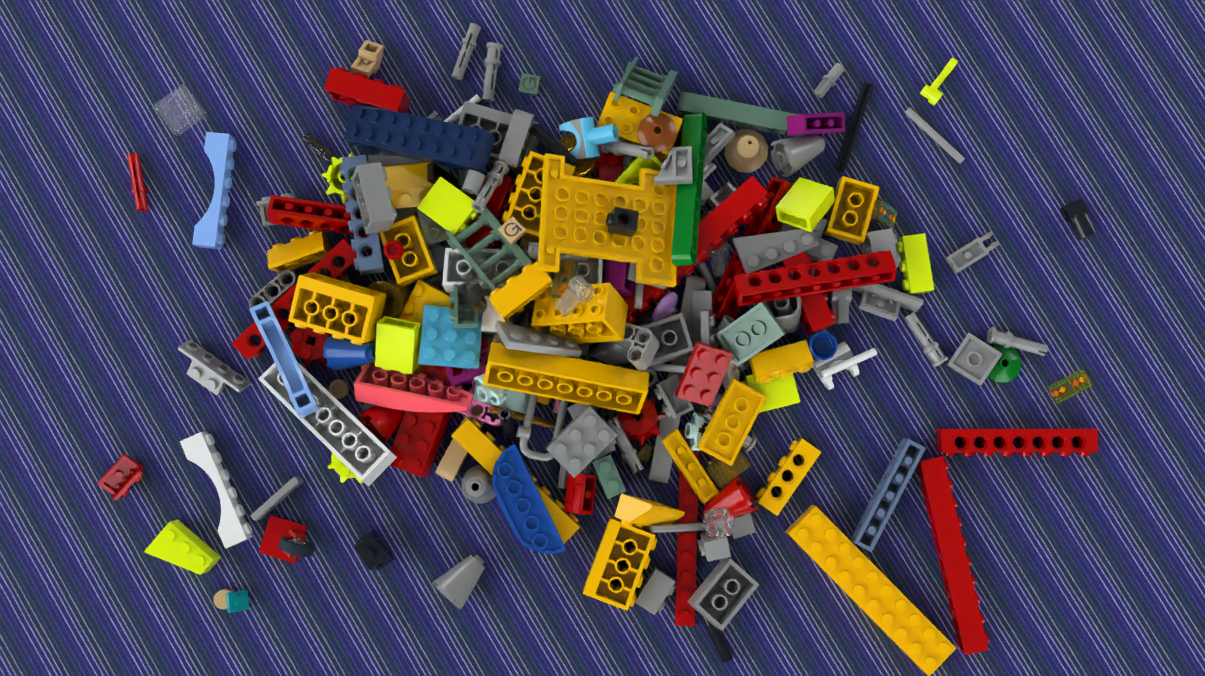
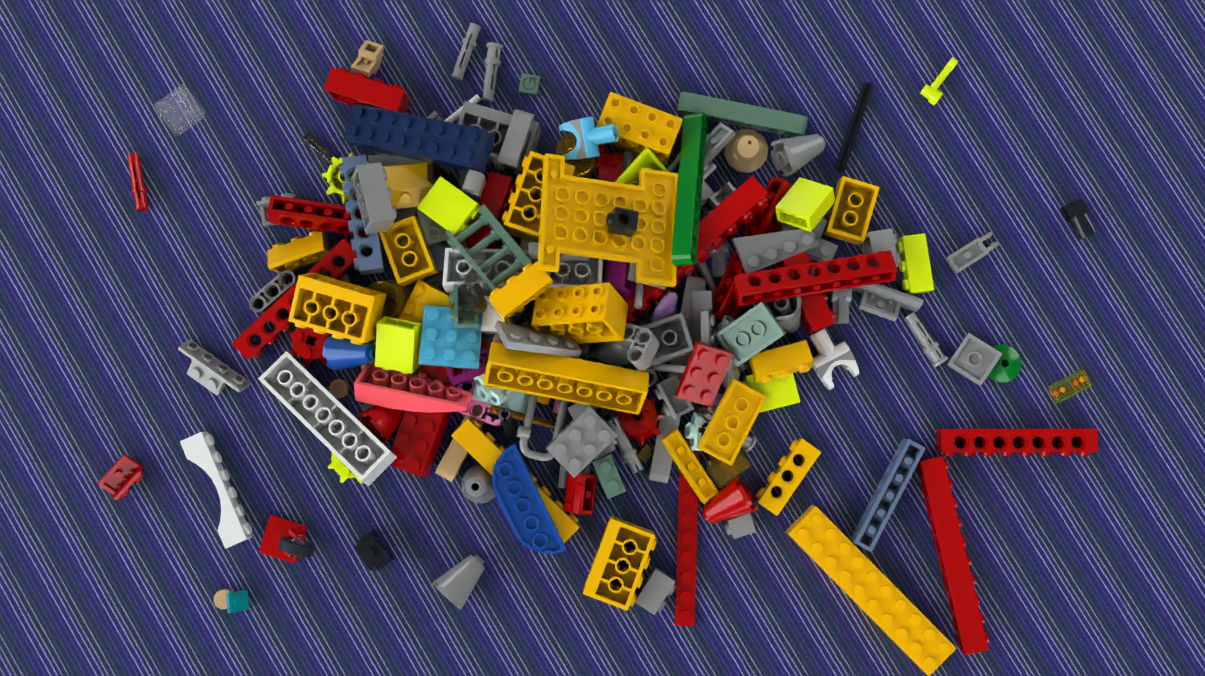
neon yellow wedge [144,520,221,575] -> none
light blue arch [192,132,237,250] -> none
light blue arch [249,301,320,418] -> none
light grey tile [250,476,304,521] -> none
red plate [384,240,404,260] -> none
light grey pin [472,160,510,212] -> none
tan tile [498,216,527,245] -> none
black axle [530,124,577,166] -> none
clear yellow tile [551,259,578,299] -> none
clear piece [553,276,595,317] -> none
light grey pin [599,138,654,160] -> none
sand green fence [613,56,678,117] -> none
yellow slope [614,494,685,529] -> none
dark orange dish [637,113,677,152] -> none
light grey bar [649,522,723,533] -> none
light grey wing [654,146,693,186] -> none
light grey brick [687,558,759,631] -> none
light grey brick [697,529,731,562] -> none
black axle [702,616,733,663] -> none
clear brick [703,507,735,538] -> none
magenta brick [787,112,845,136] -> none
blue hair [808,331,837,360] -> none
light grey axle [814,63,845,98] -> none
white bar [821,348,877,378] -> none
clear yellow tile [871,199,898,229] -> none
light grey bar [904,107,965,164] -> none
light grey pin [986,327,1048,356] -> none

